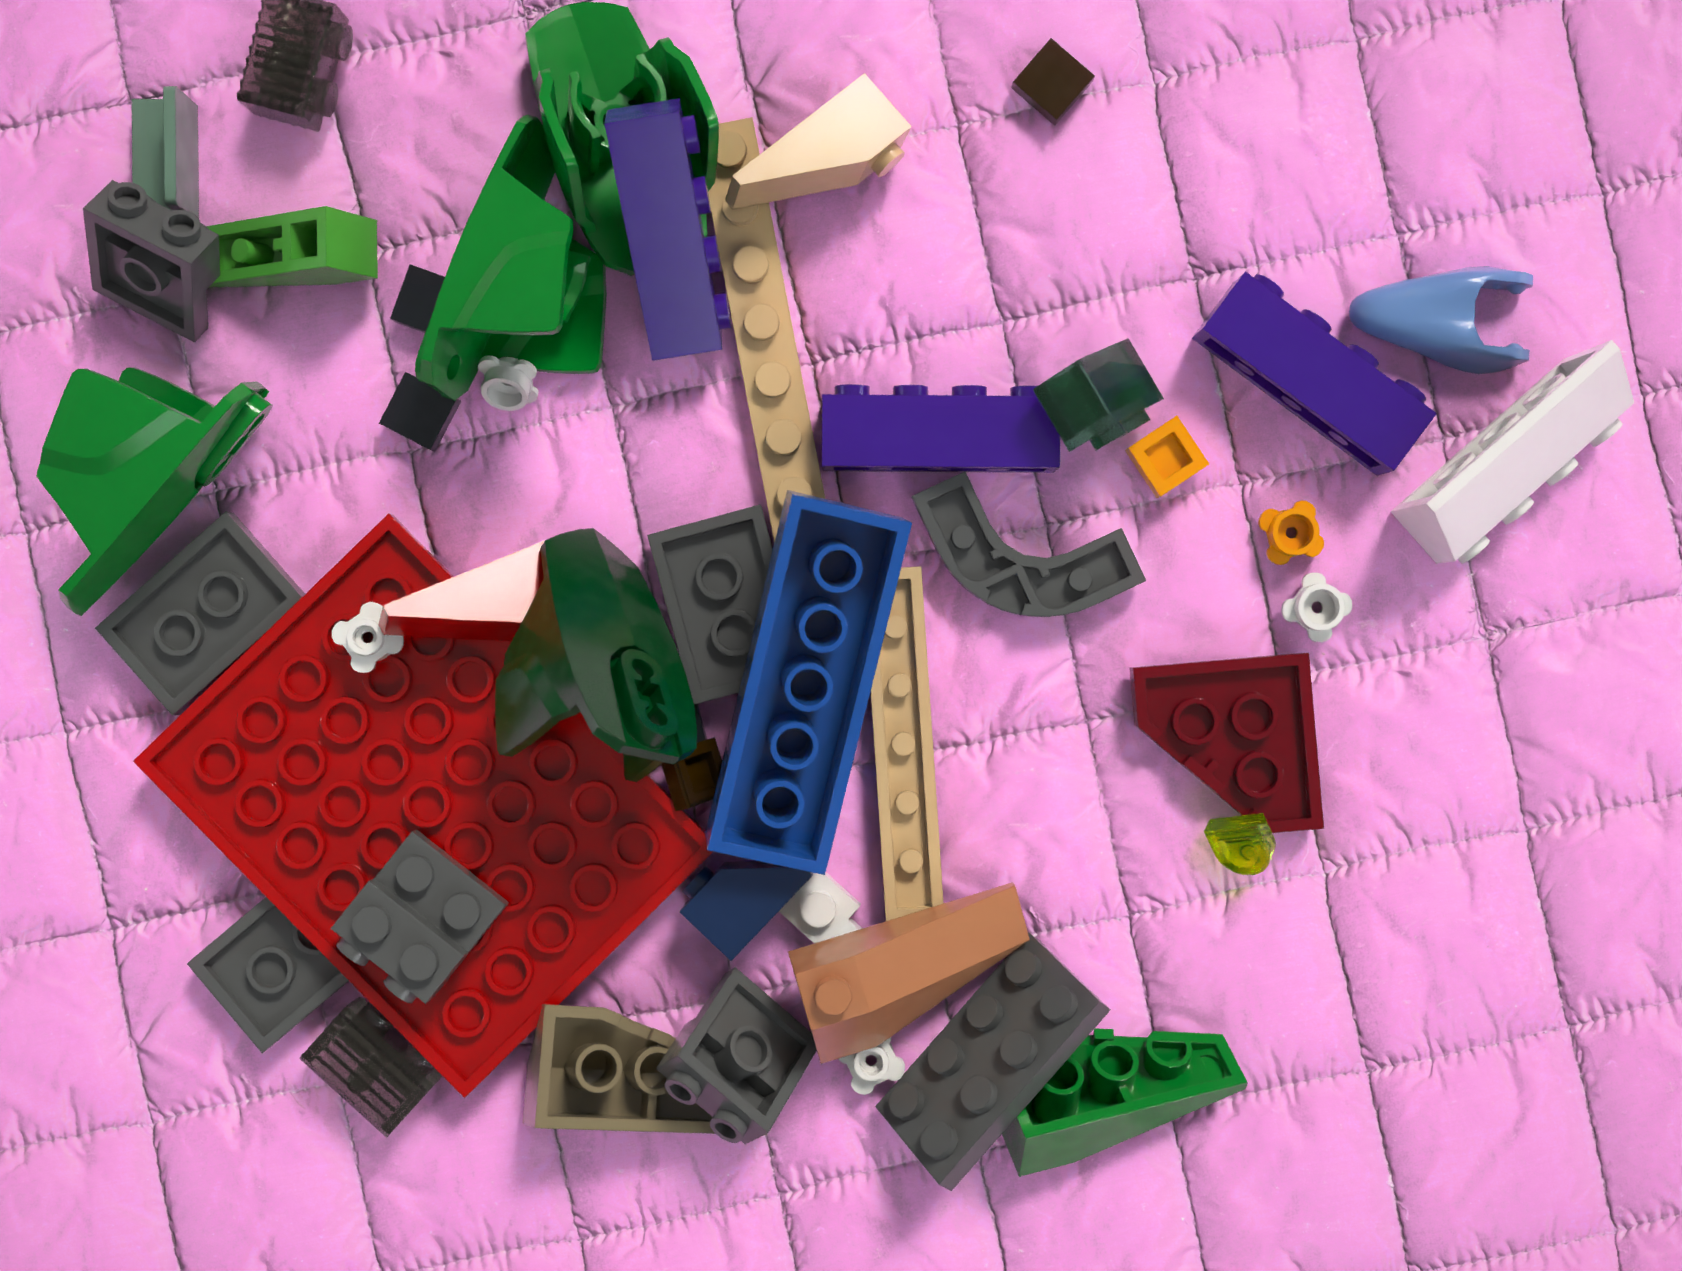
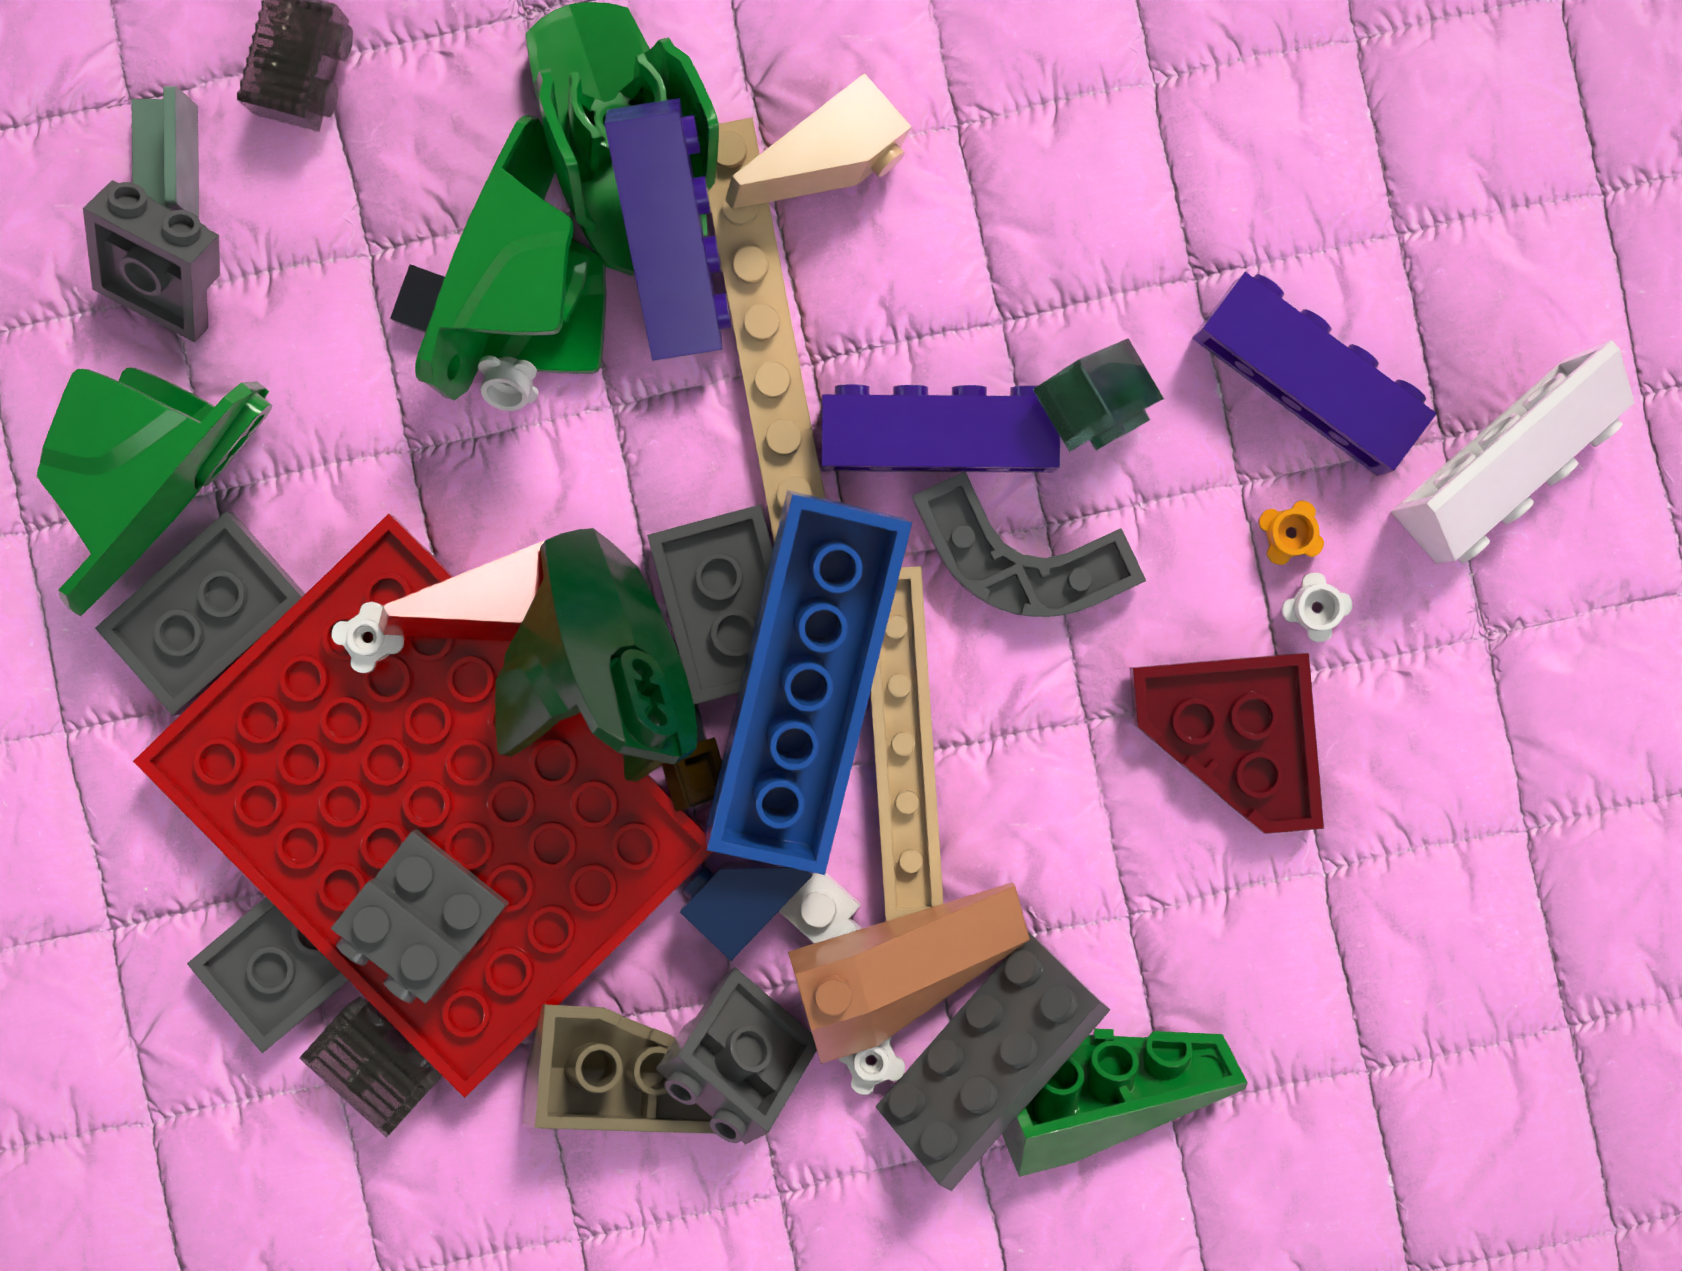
bright green slope [206,206,378,287] -> none
black tile [379,372,461,452] -> none
dark brown tile [1011,38,1095,126] -> none
light orange plate [1125,416,1209,498] -> none
clear neon green tile [1204,813,1276,875] -> none
medium blue animal [1349,266,1533,374] -> none

